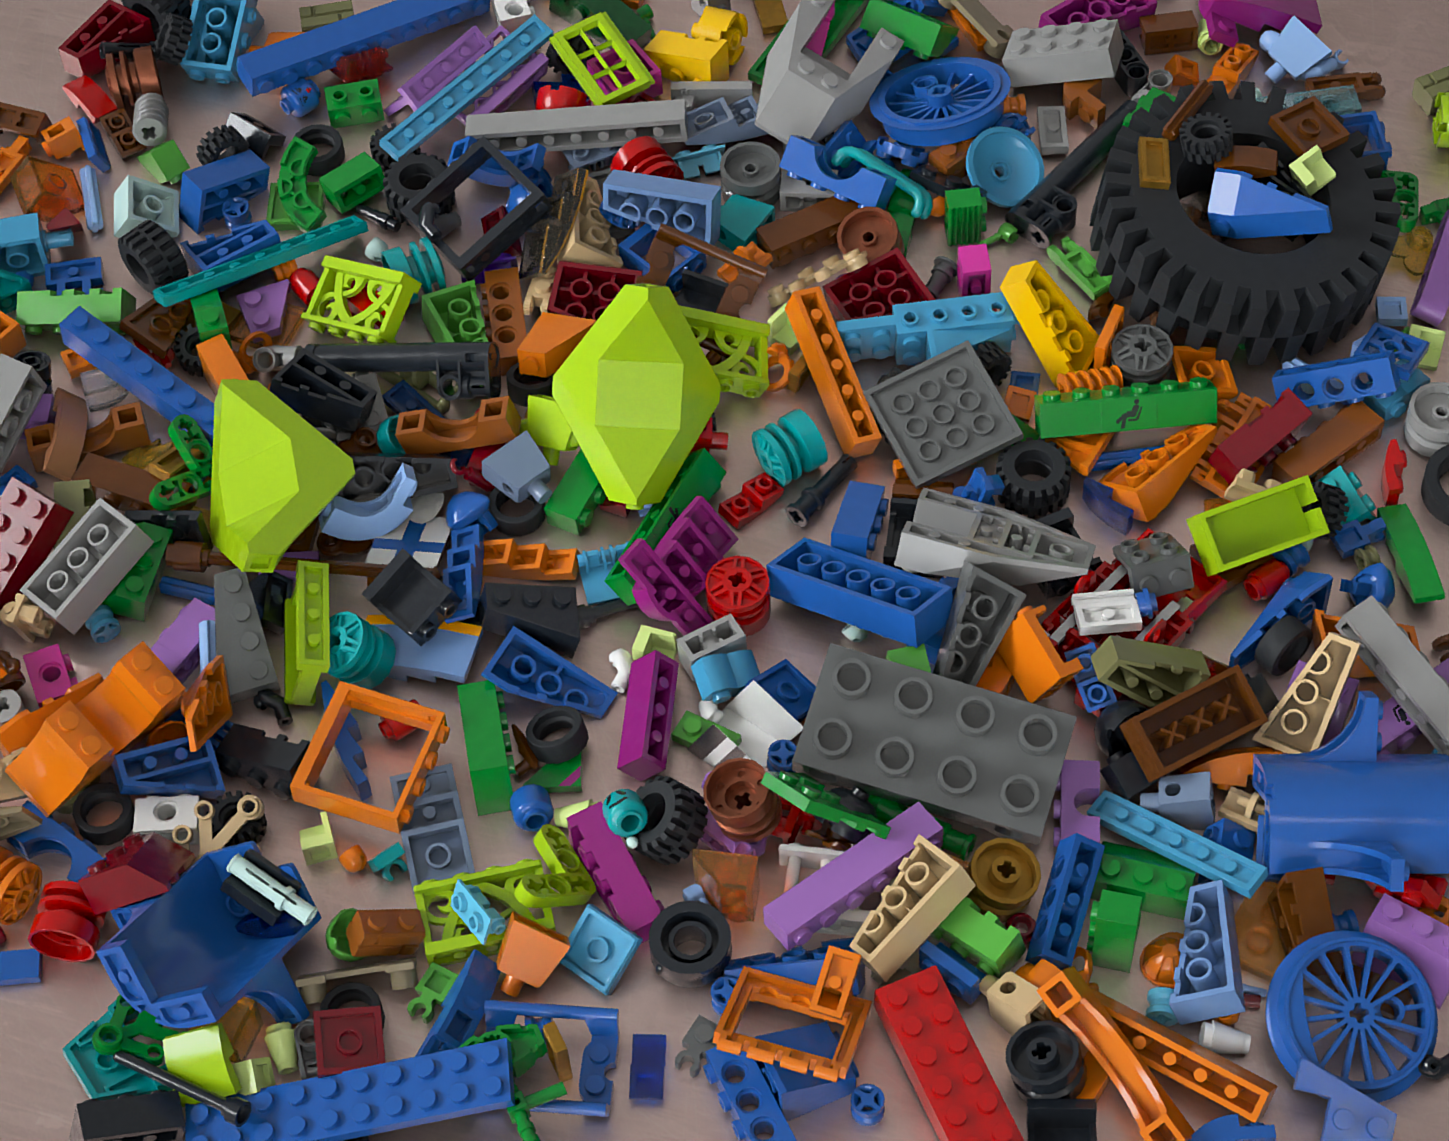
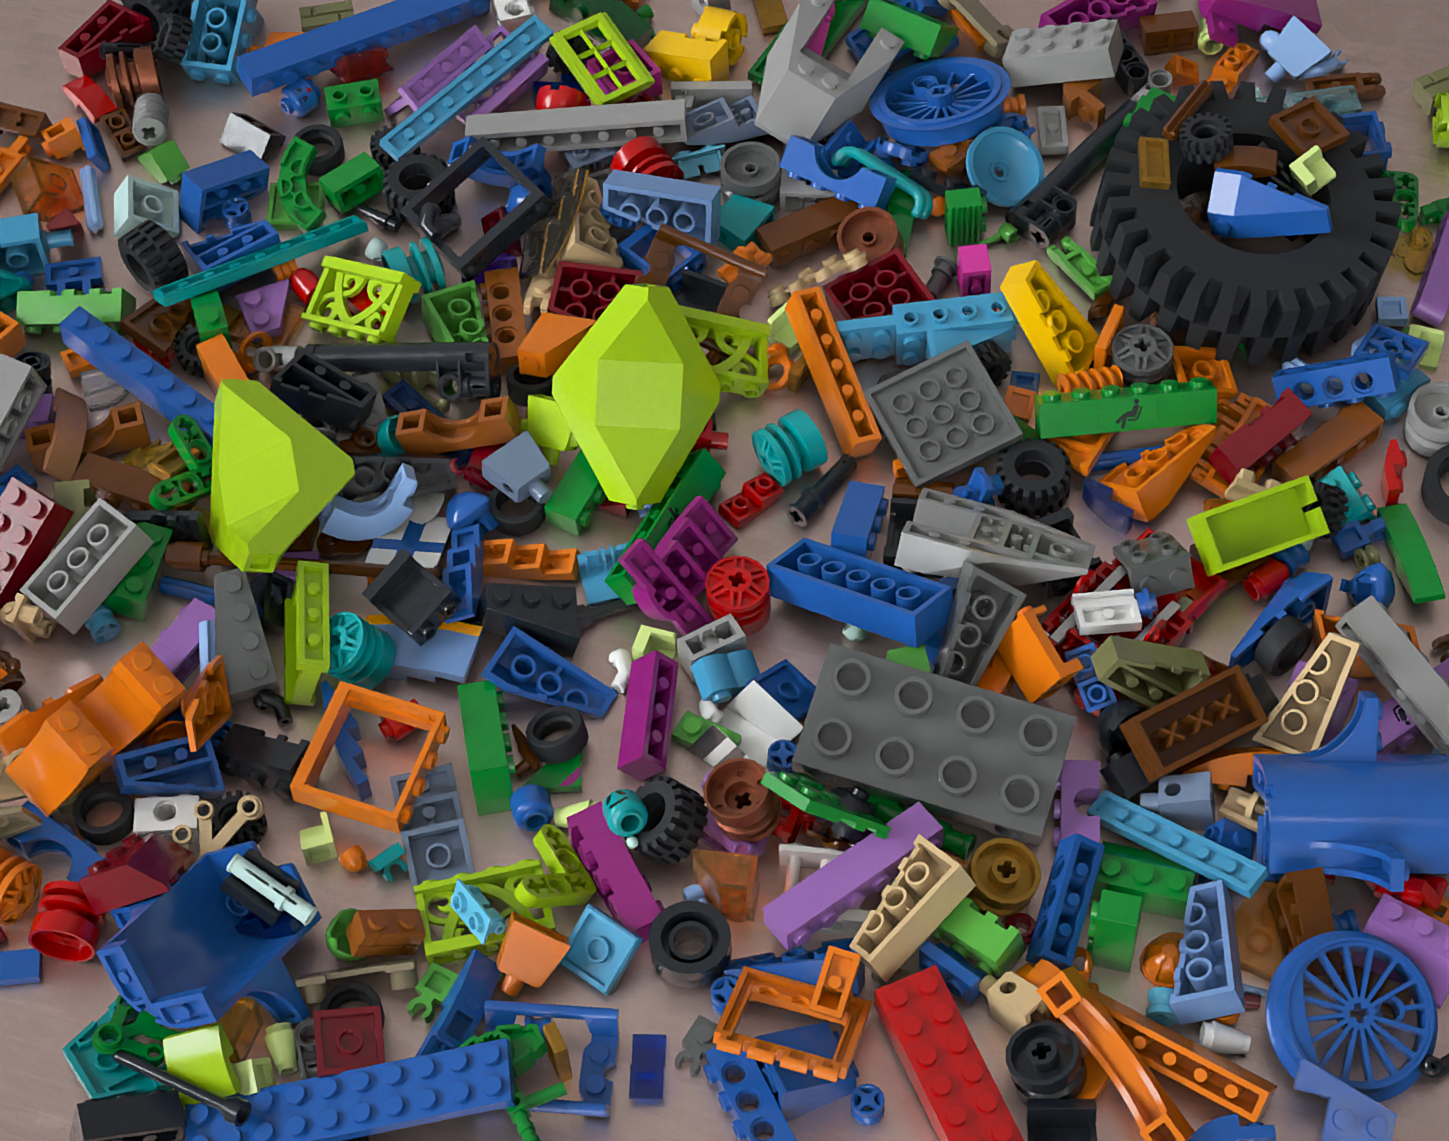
dark pink brick [23,644,78,708] -> none
black tyre [196,125,250,165] -> none

